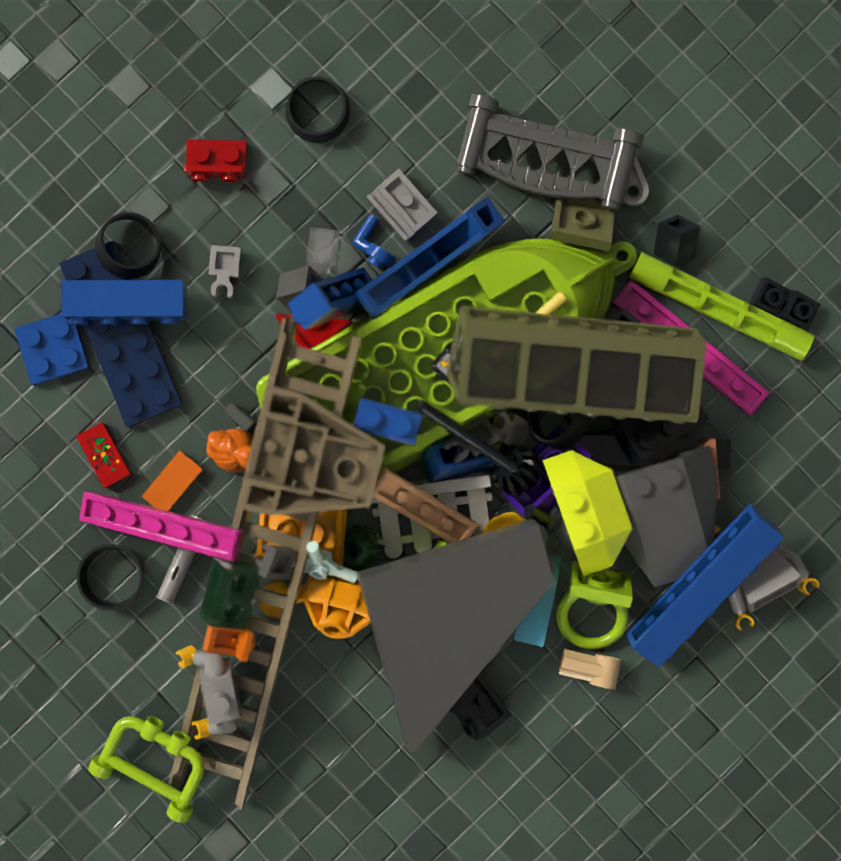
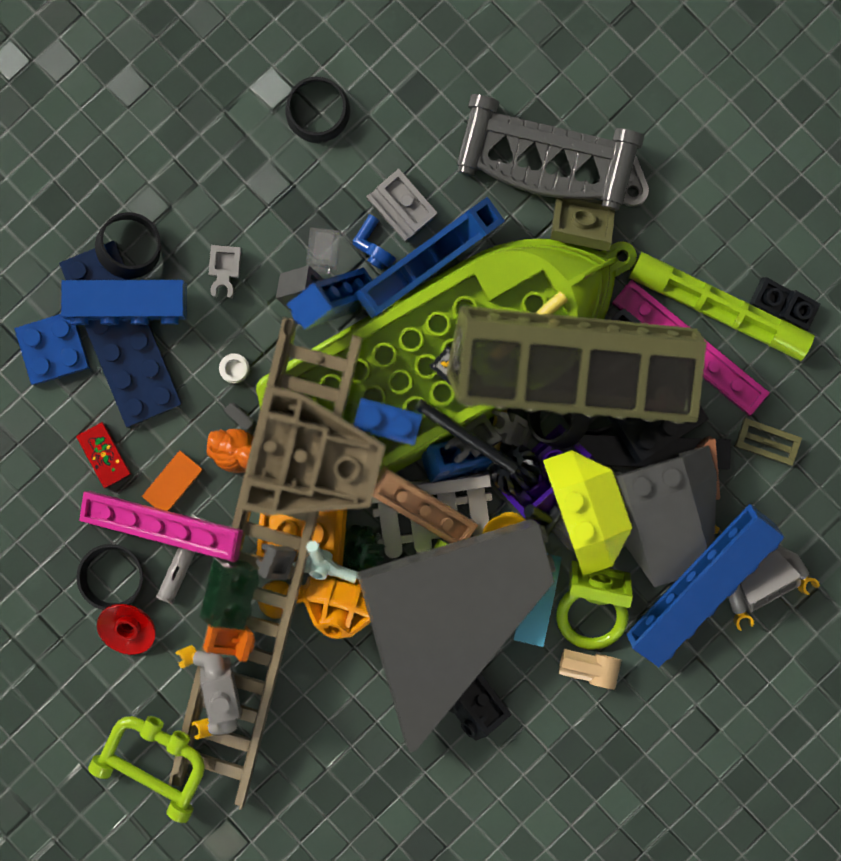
red bracket [184,140,247,183] -> none
red tile [275,313,352,349] -> none
black panel [654,215,701,266] -> none
none -> red dish [97,604,156,655]
none -> white tile [219,353,250,384]
none -> olive tile [734,418,802,466]

